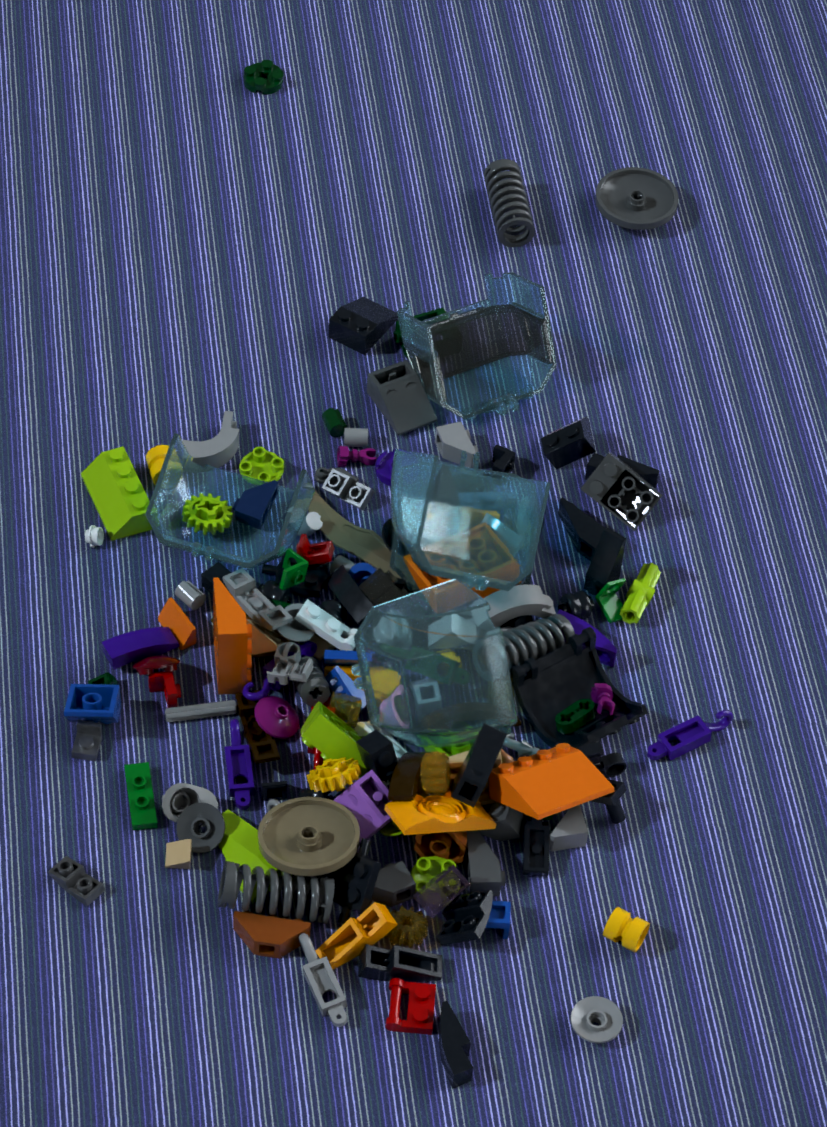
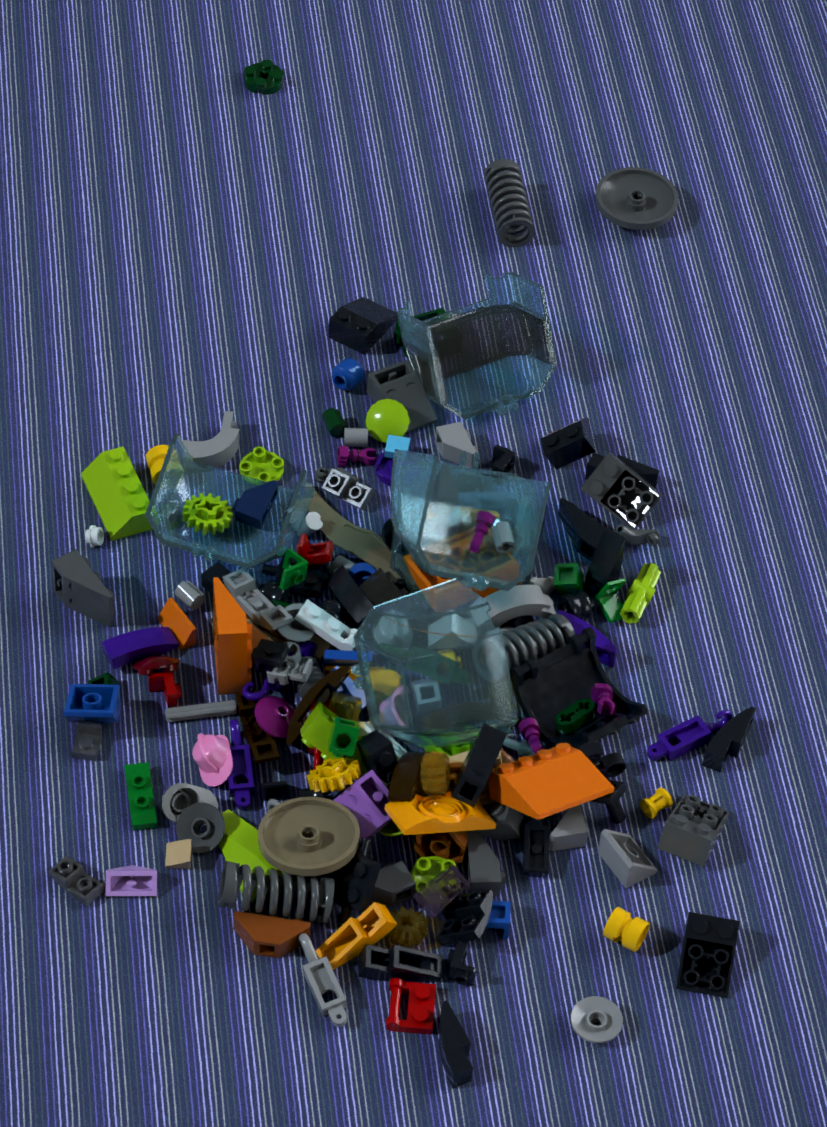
none -> dark grey slope [51,549,115,628]
none -> lavender slope [106,865,157,896]
none -> bright pink piece [192,733,233,787]
none -> black bracket [251,639,289,672]
none -> dark brown slope [286,666,353,747]
none -> green brick [328,717,360,758]
none -> blue head [332,358,364,391]
none -> lime dish [365,399,410,443]
none -> medium azure tile [384,435,410,460]
none -> black bracket [447,940,476,986]
none -> magenta piece [469,511,496,553]
none -> light grey piece [491,521,515,553]
none -> magenta piece [518,718,544,754]
none -> white tile [527,576,555,595]
none -> green brick [554,563,584,597]
none -> light grey slope [598,829,658,889]
none -> dark grey arm [615,524,659,546]
none -> yellow bush [640,787,673,819]
none -> dark grey slope [657,794,730,867]
none -> black slope [676,912,740,998]
none -> black slope [702,707,756,772]

